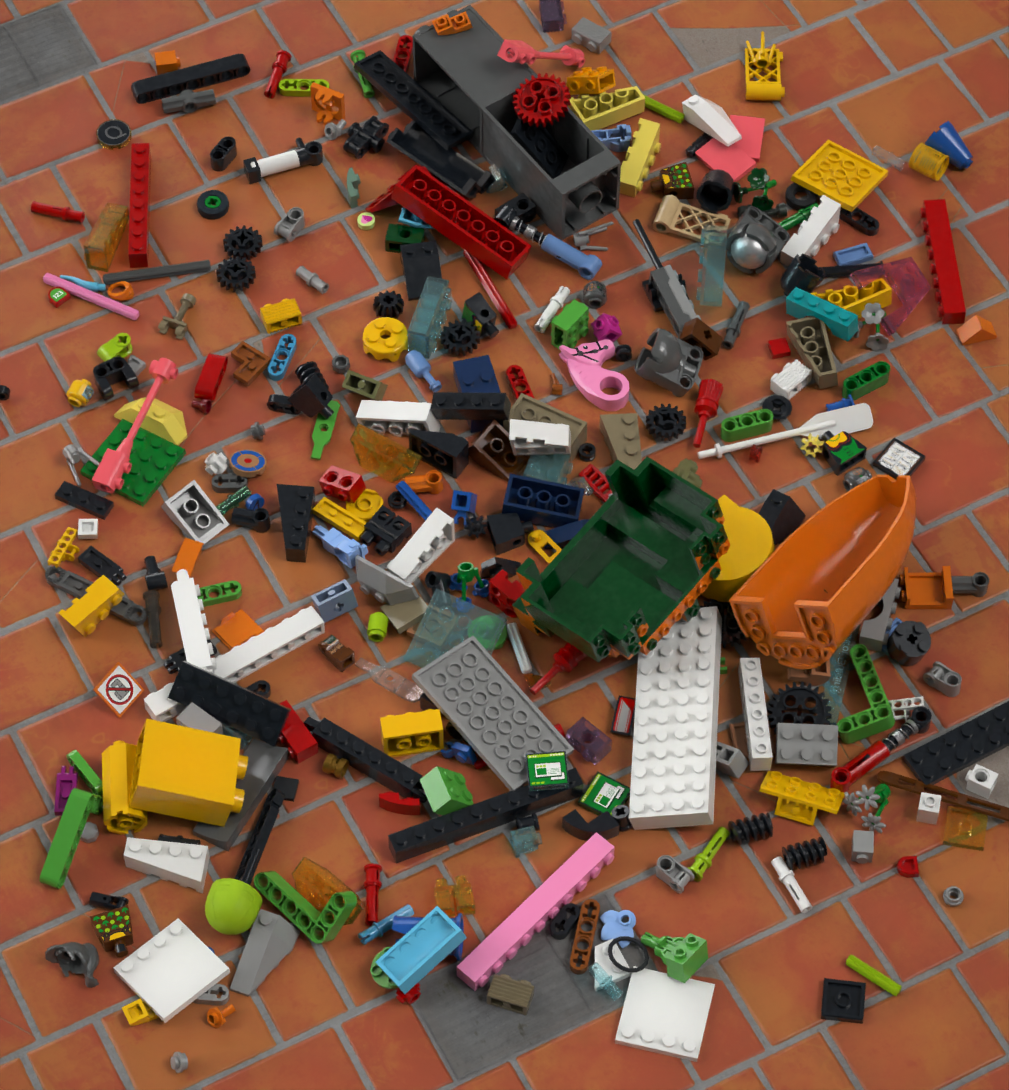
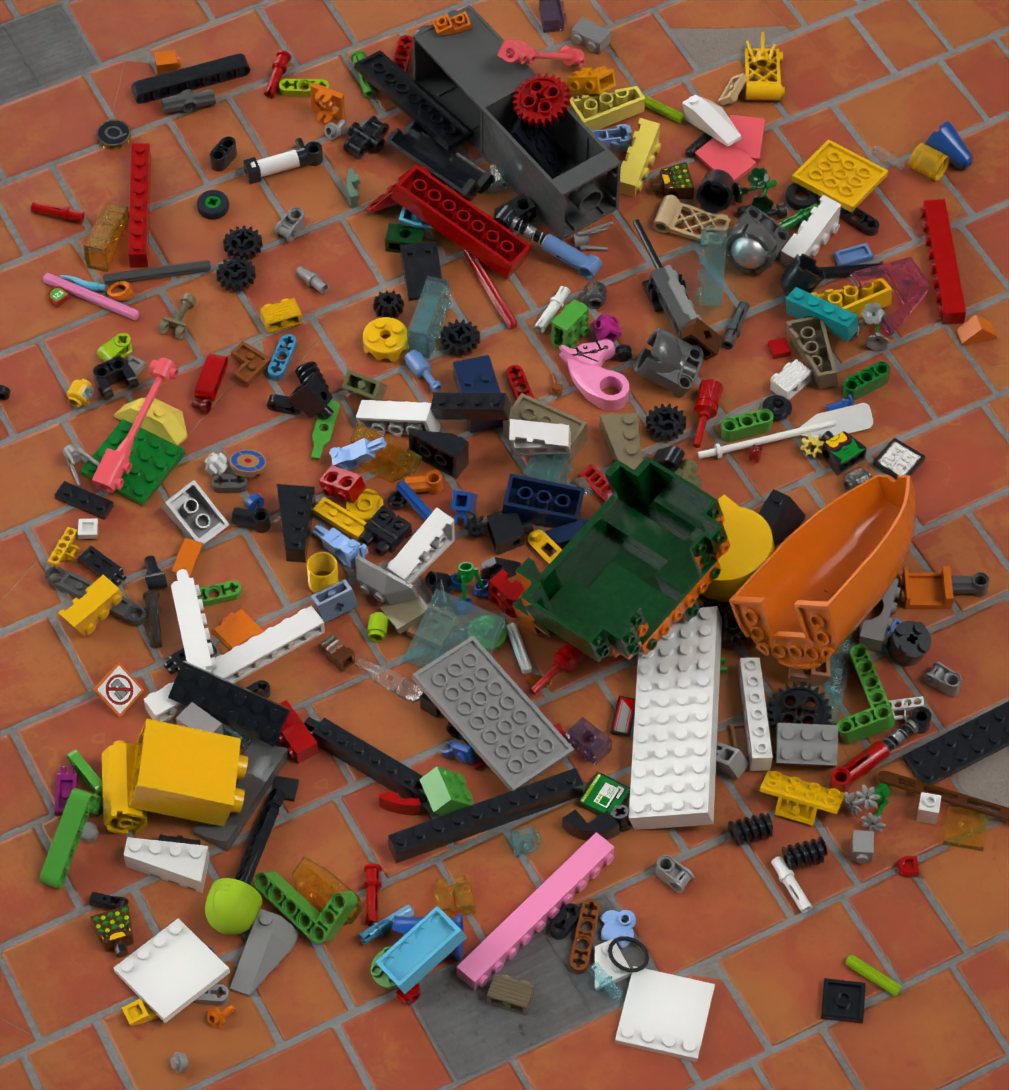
dark grey piece [45,942,99,988] -> none
clear green pin [215,485,252,515] -> none
dark grey plate [251,421,266,440] -> none
pearl gold wheel [322,753,349,779] -> none
dark grey tile [332,355,350,374] -> none
yellowish green tile [357,212,375,230] -> none
yellow brick [380,709,444,757] -> none
black torso [462,292,499,338] -> none
reddish brown slope [469,420,535,482] -> none
black bush [515,813,540,835] -> none
tile [526,751,569,791] -> none
black bush [579,443,596,462] -> none
bright green brick [641,932,708,983] -> none
lime pin [688,827,730,882] -> none
light grey plate [943,886,964,906] -> none
white brick [965,764,998,799] -> none
none -> yellow piece [306,552,339,594]
none -> light blue piece [329,437,387,471]
none -> black beam [652,446,685,472]
none -> tan plate [718,73,748,106]

